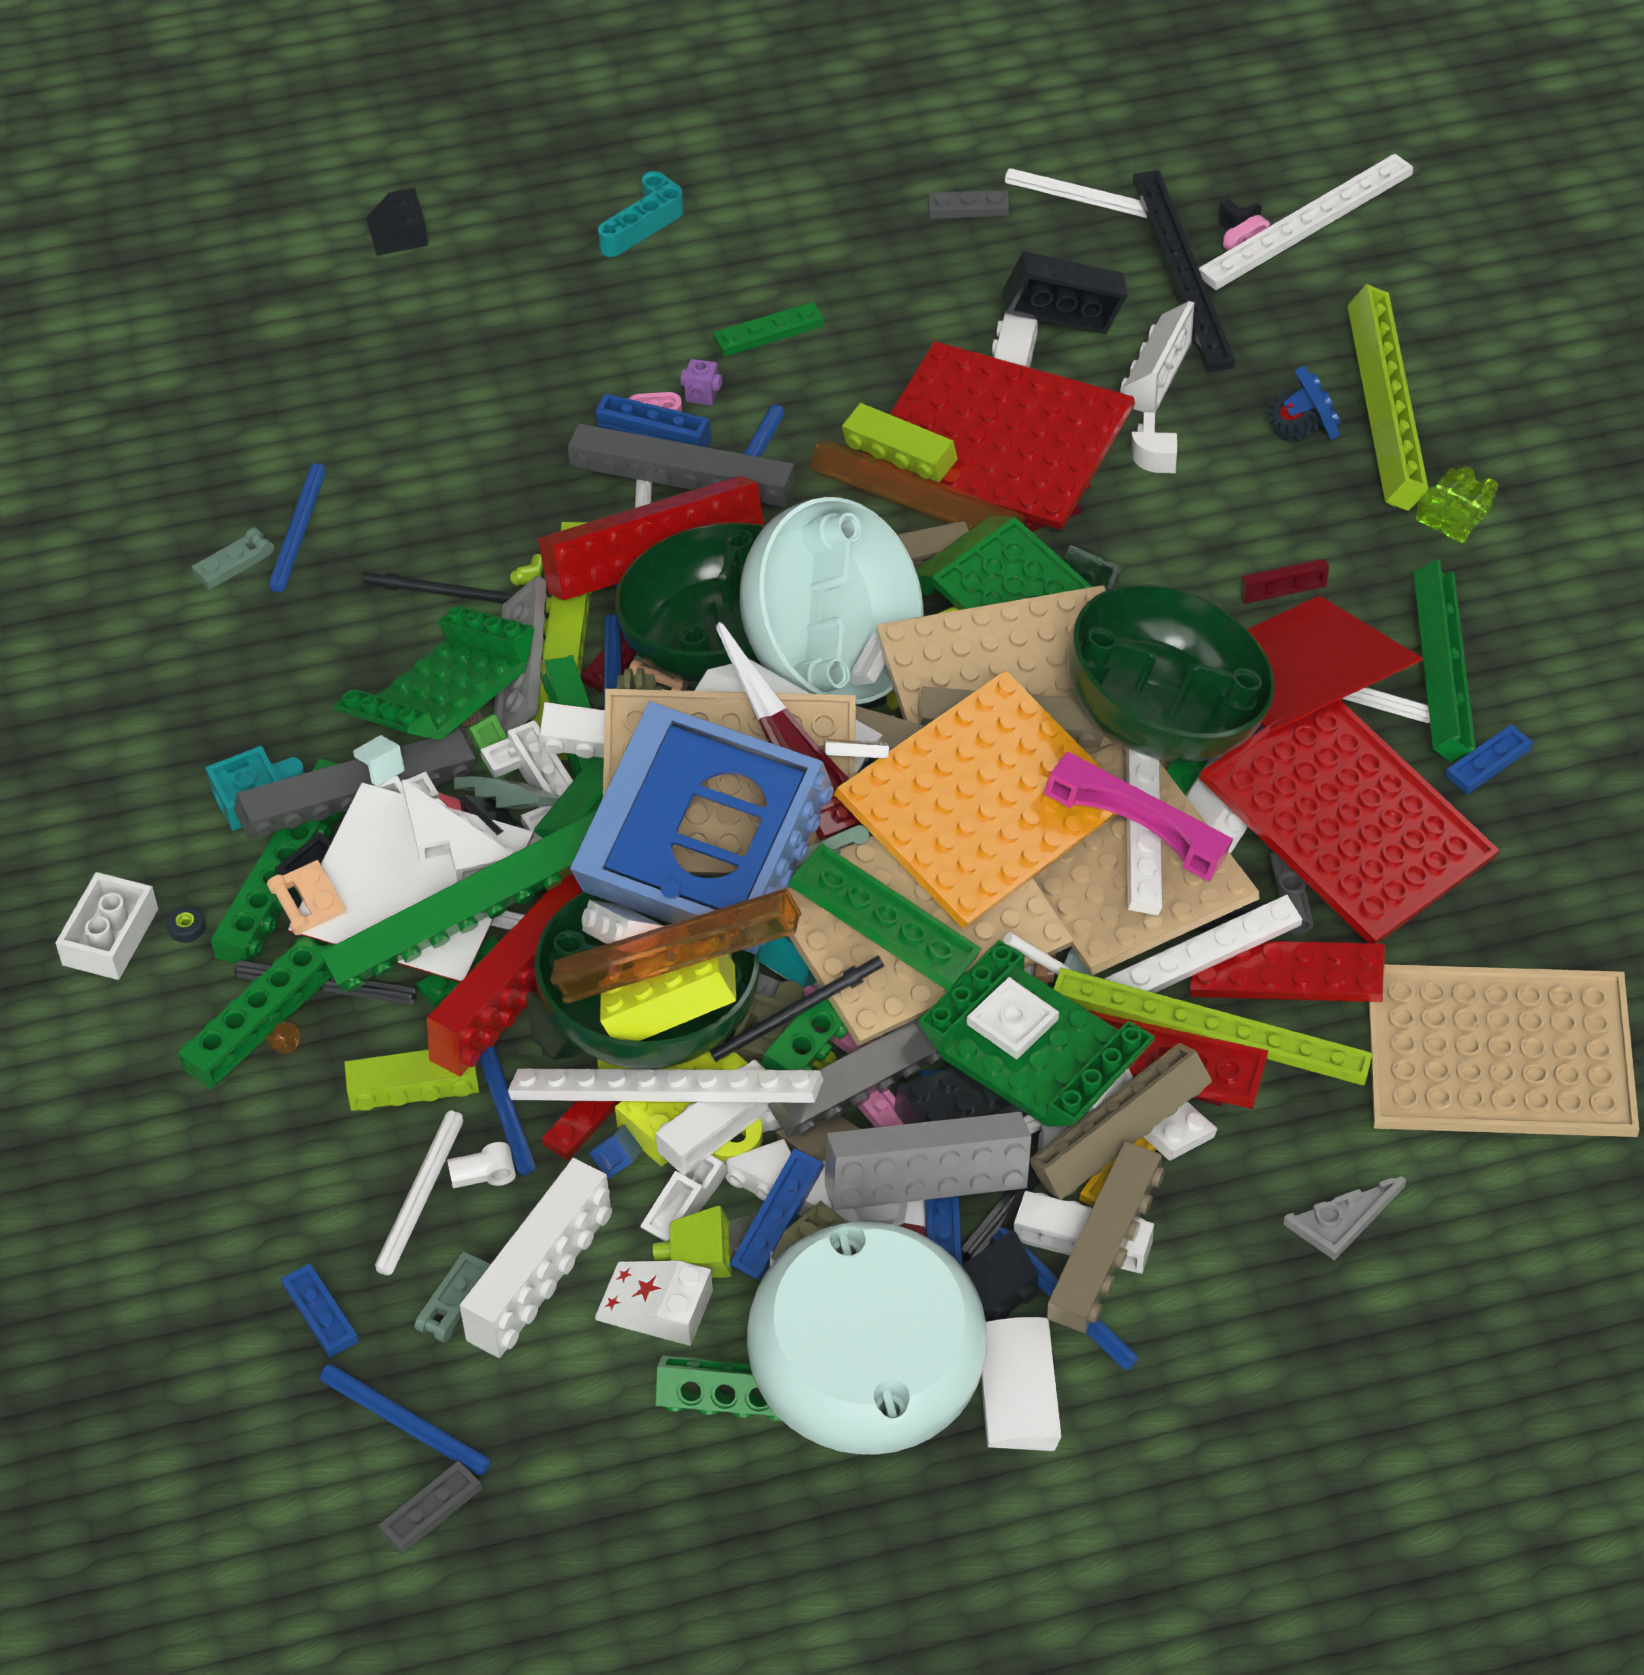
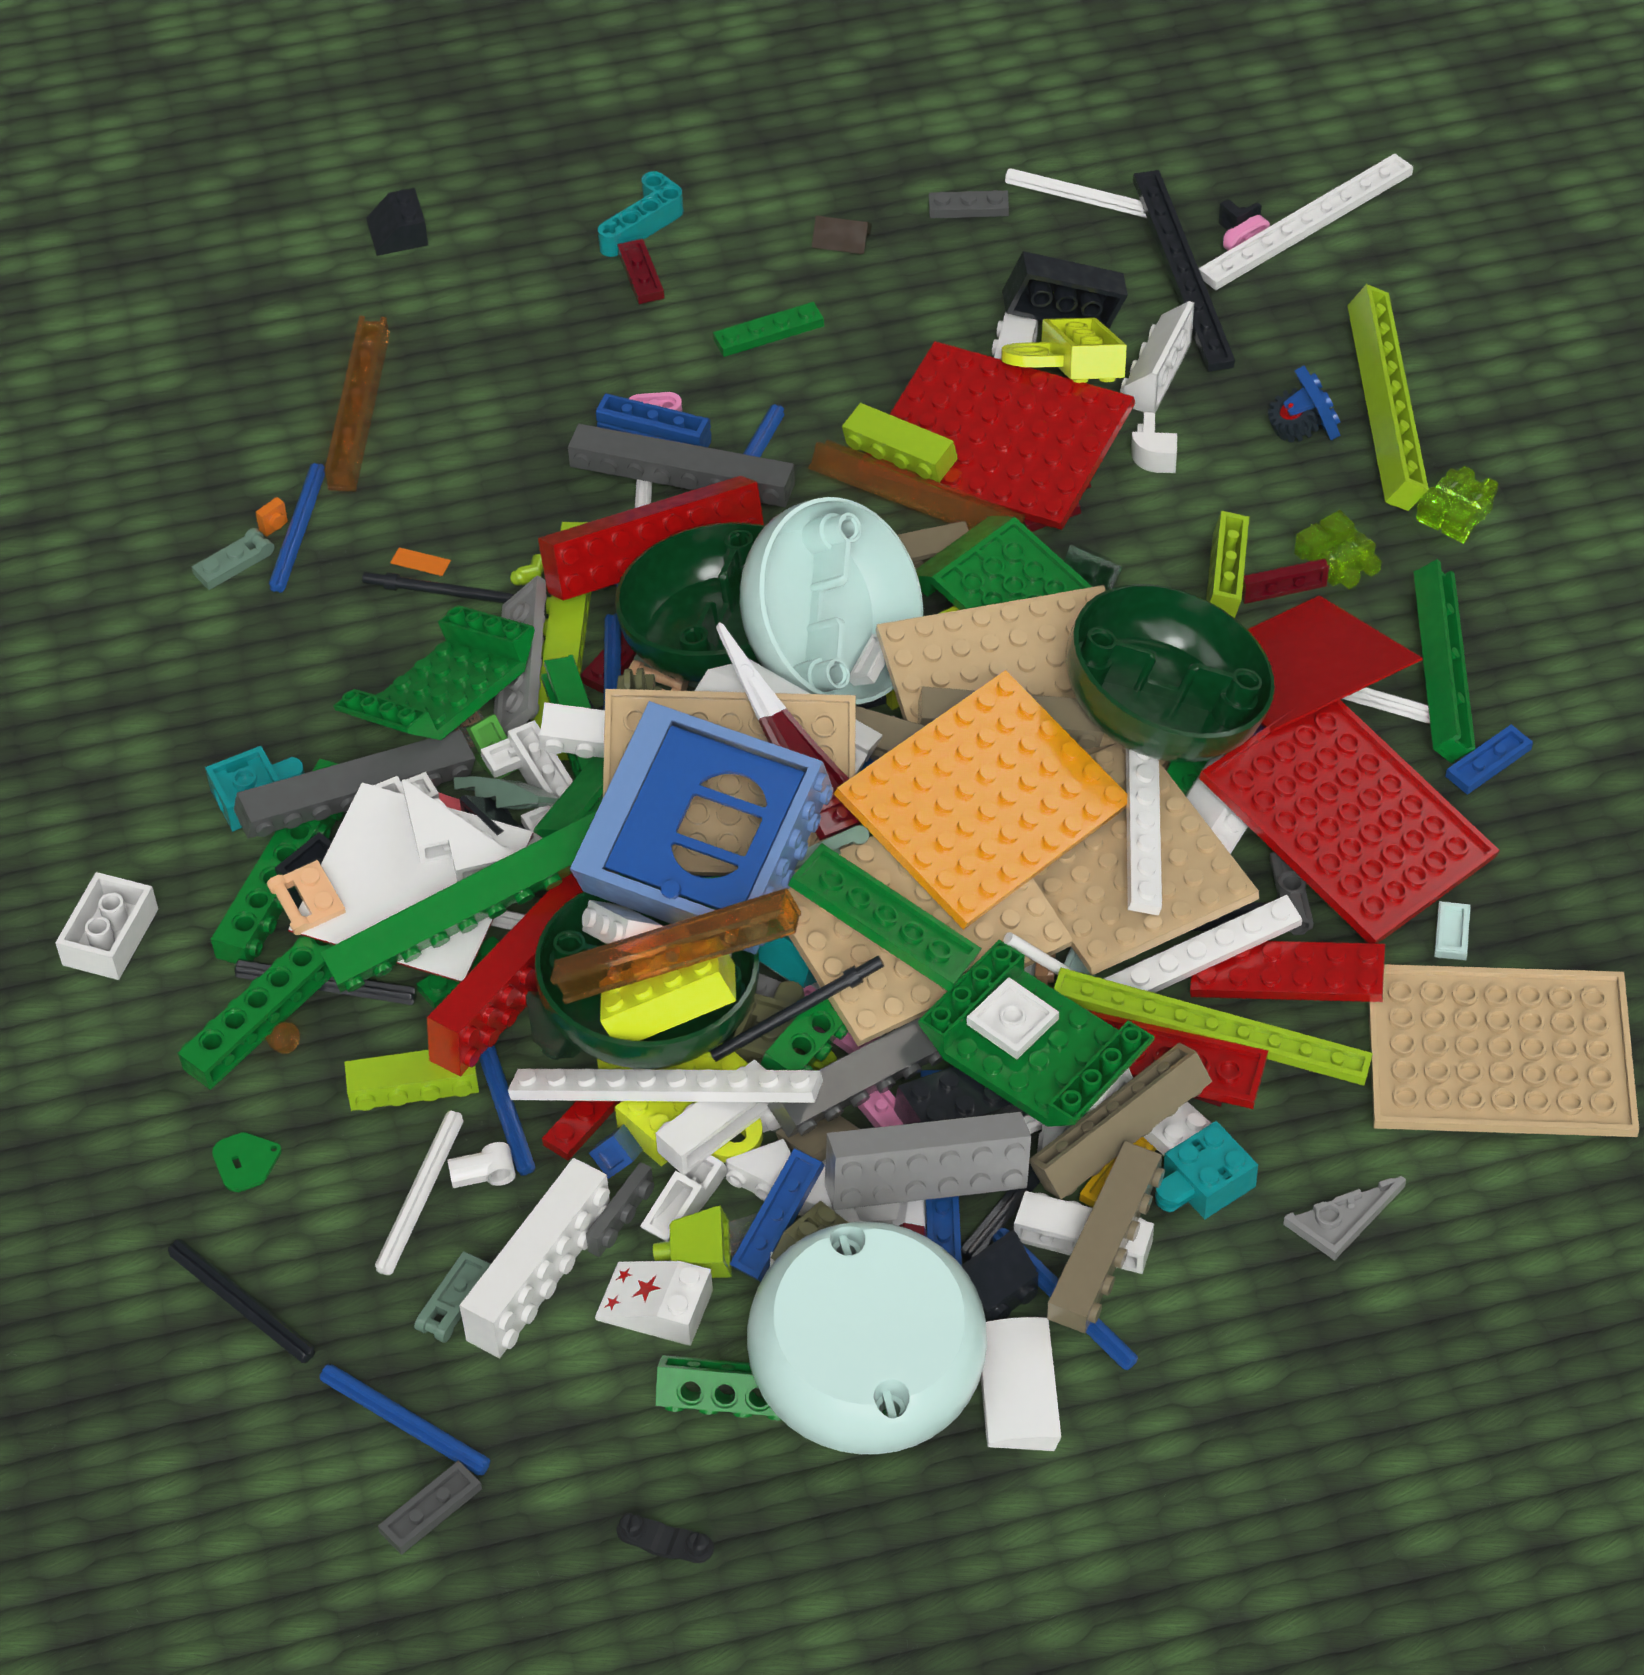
black wheel [167,906,205,943] -> none
blue plate [281,1263,359,1358] -> none
light aqua panel [353,735,405,786] -> none
medium lavender brick [681,359,722,406] -> none
white tile [823,739,889,758] -> none
dark pink arch [1044,751,1233,882] -> none
none -> black axle [168,1239,315,1363]
none -> green piece [212,1132,282,1192]
none -> orange plate [255,497,288,537]
none -> clear orange tile [325,316,390,491]
none -> orange sticker [390,547,451,576]
none -> dark grey plate [586,1162,654,1258]
none -> black piece [616,1513,714,1563]
none -> dark red plate [617,239,665,304]
none -> dark brown panel [812,216,872,254]
none -> neon yellow brick [1001,318,1127,383]
none -> teal brick [1155,1121,1258,1220]
none -> lime brick [1206,511,1249,618]
none -> clear neon green hips [1294,510,1382,589]
none -> light aqua tile [1434,901,1470,961]

